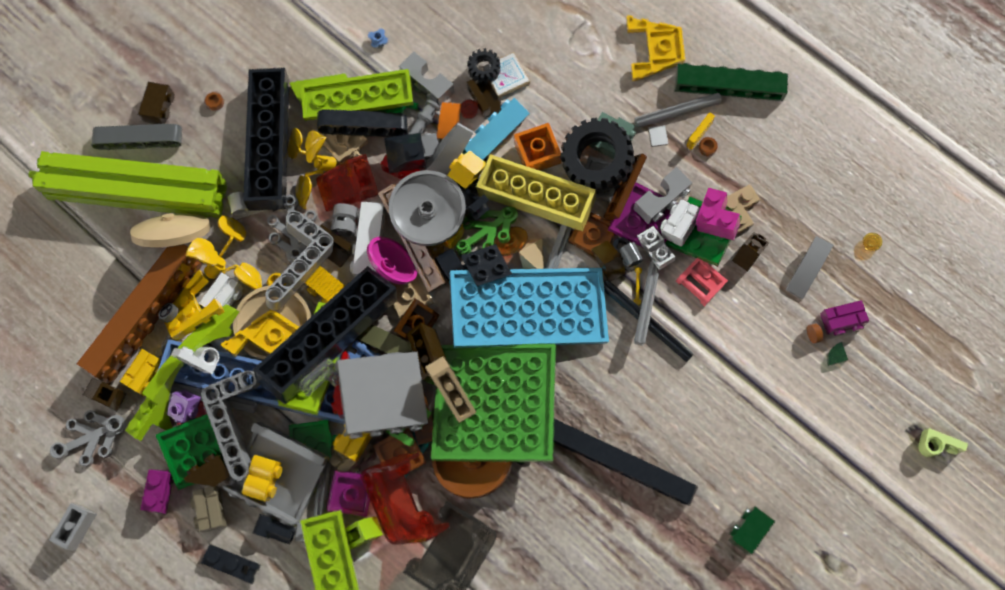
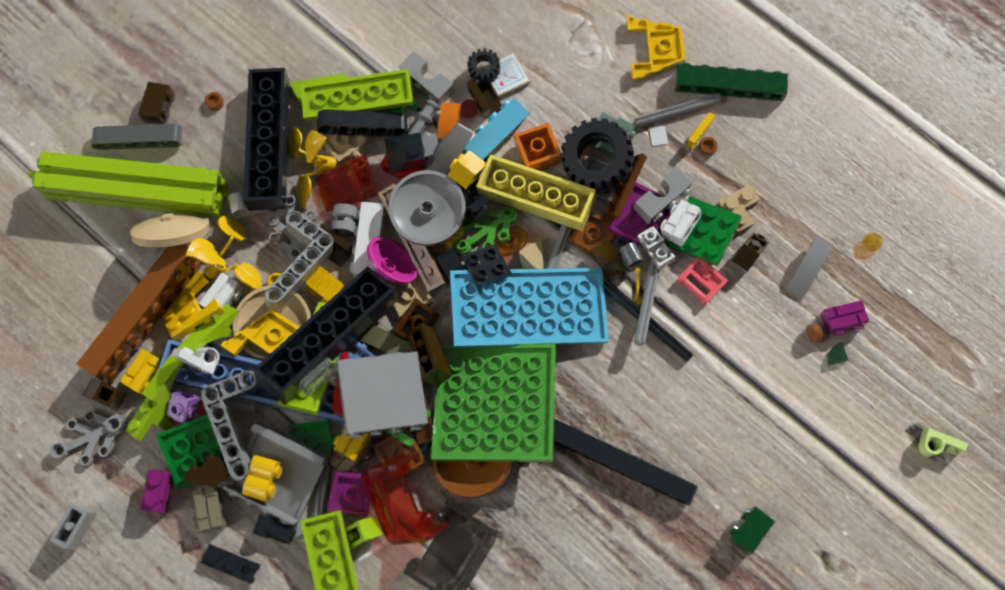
dark grey tile [158,303,178,323] -> none
medium blue plate [368,29,388,48] -> none
tan brick [426,357,476,423] -> none
dark pink brick [696,188,740,241] -> none

